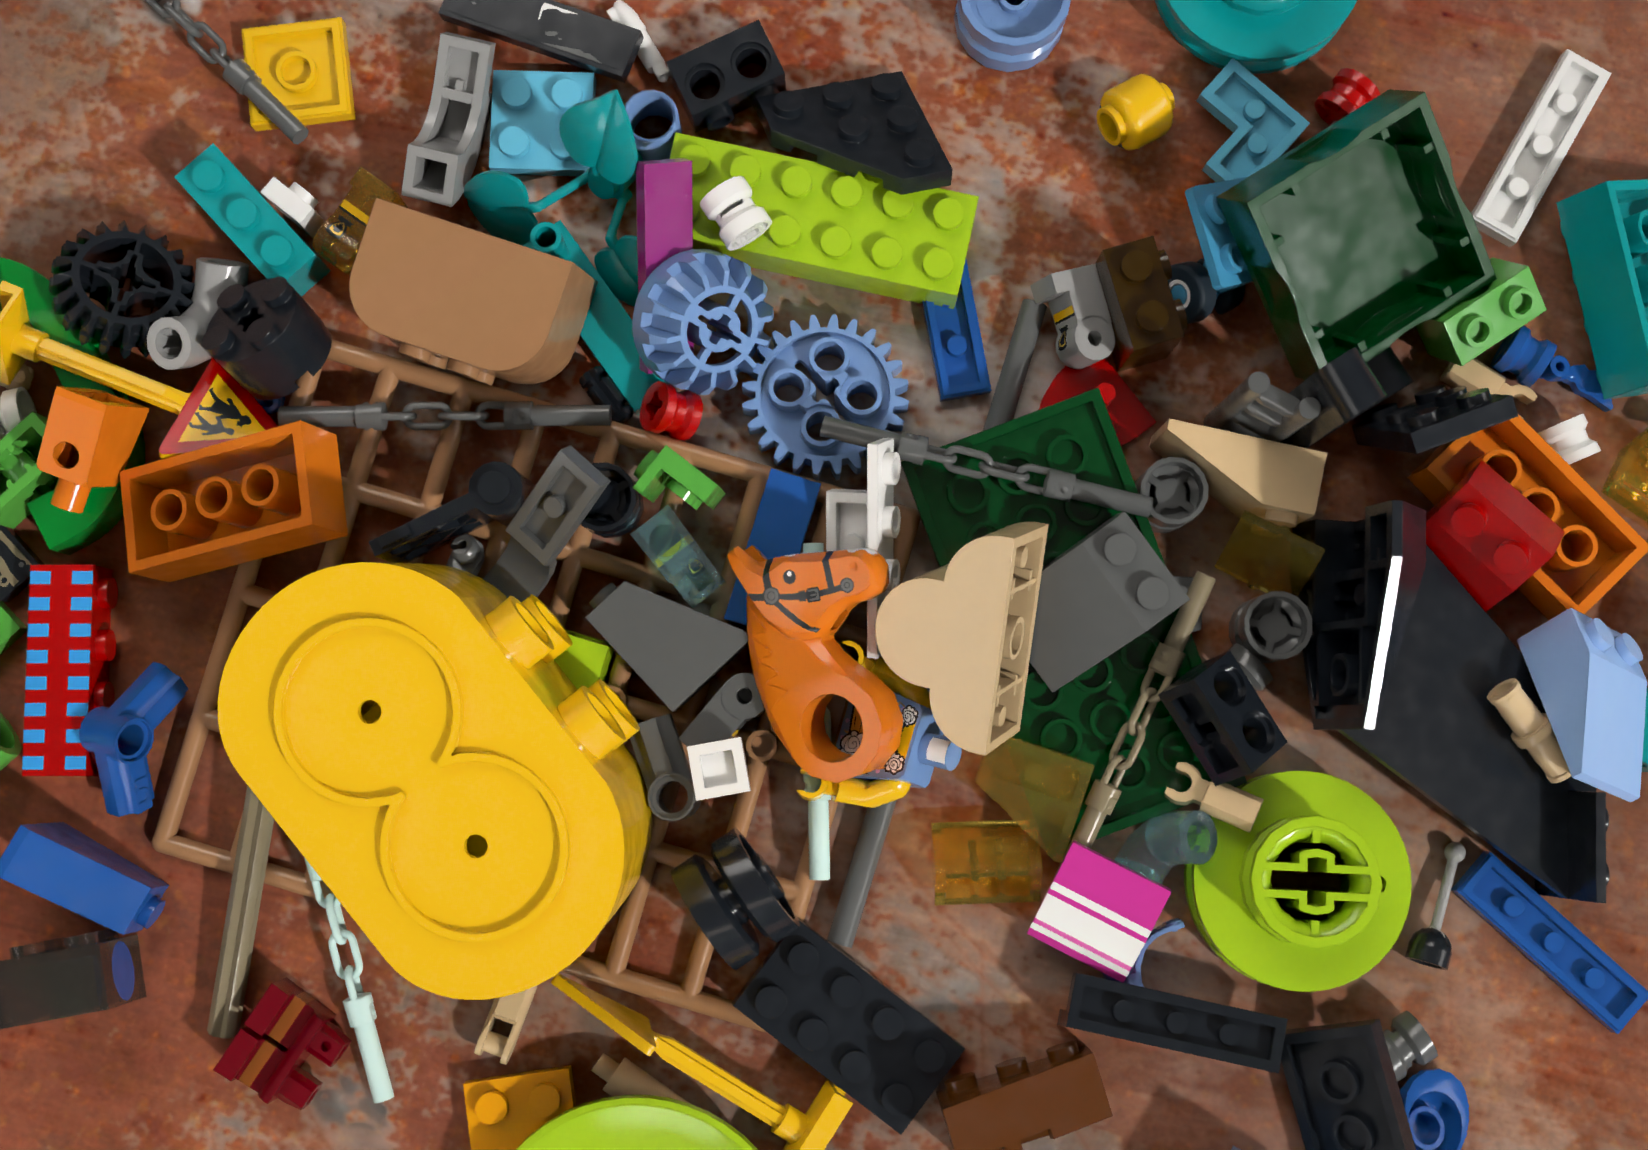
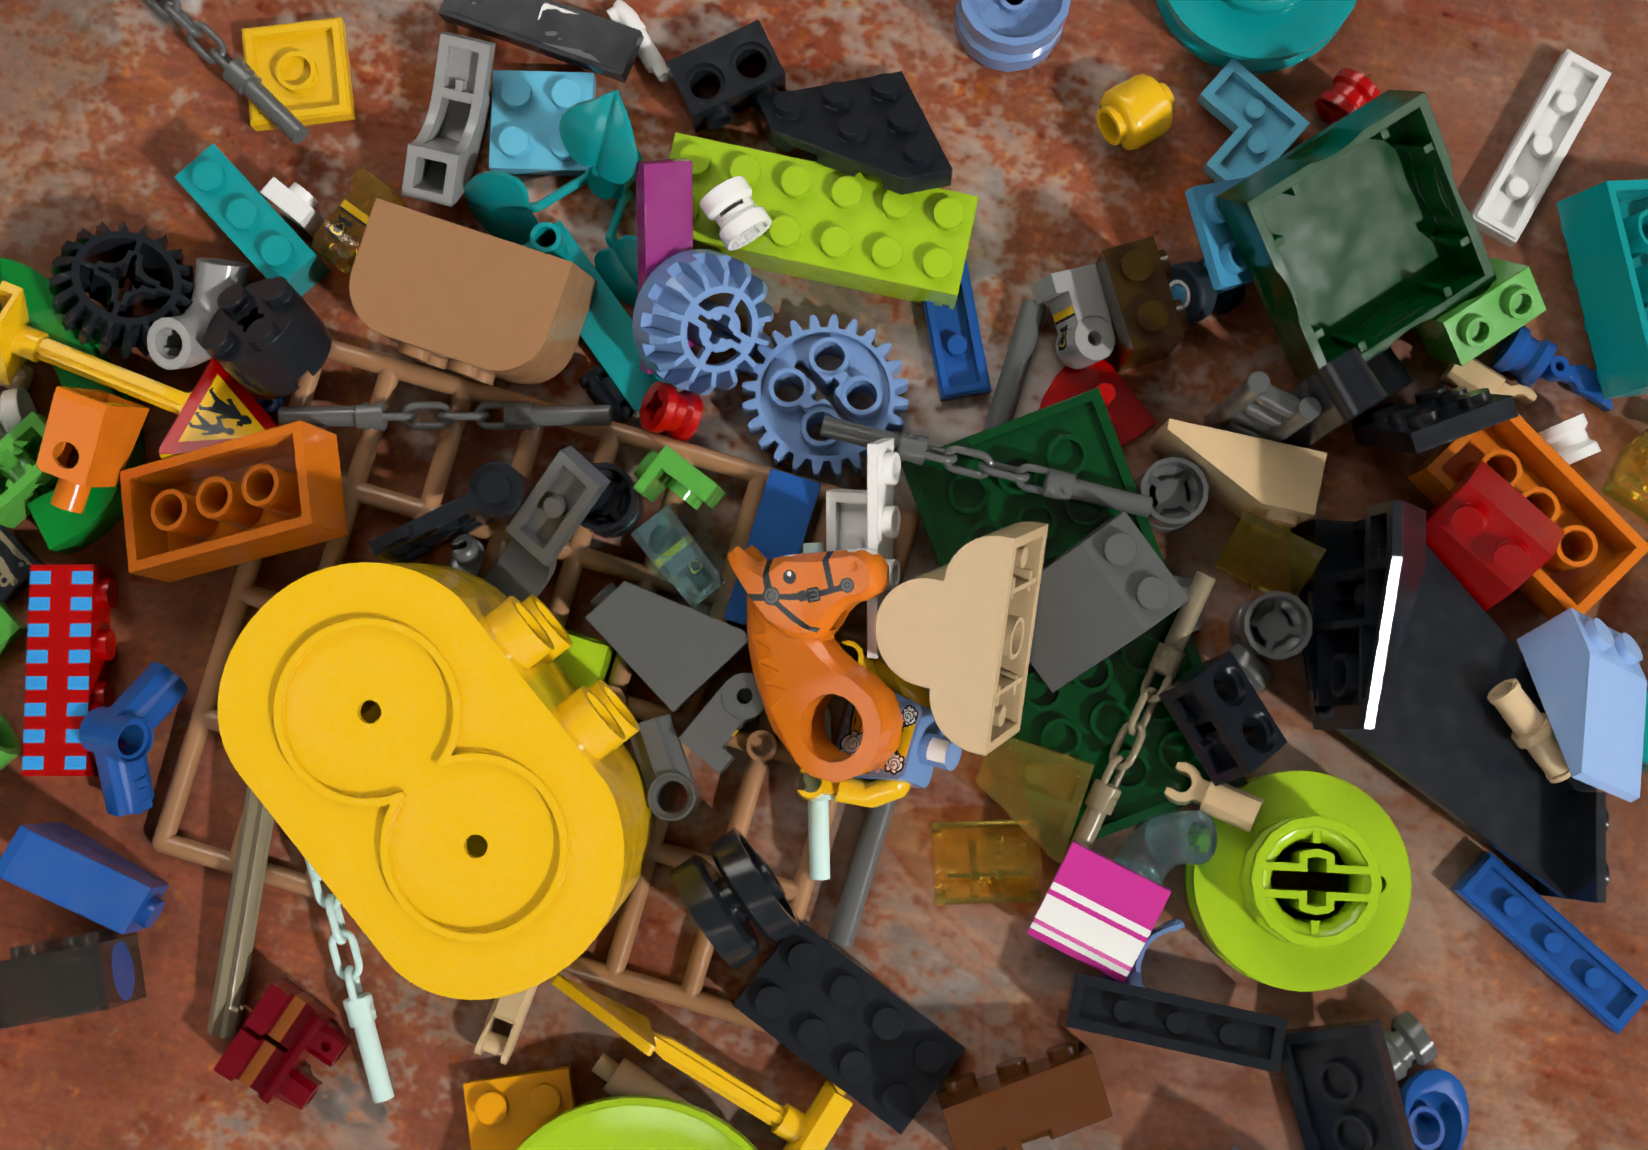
medium blue piece [625,89,682,161] -> none
white plate [687,737,751,801] -> none
hinge [1405,842,1466,970] -> none

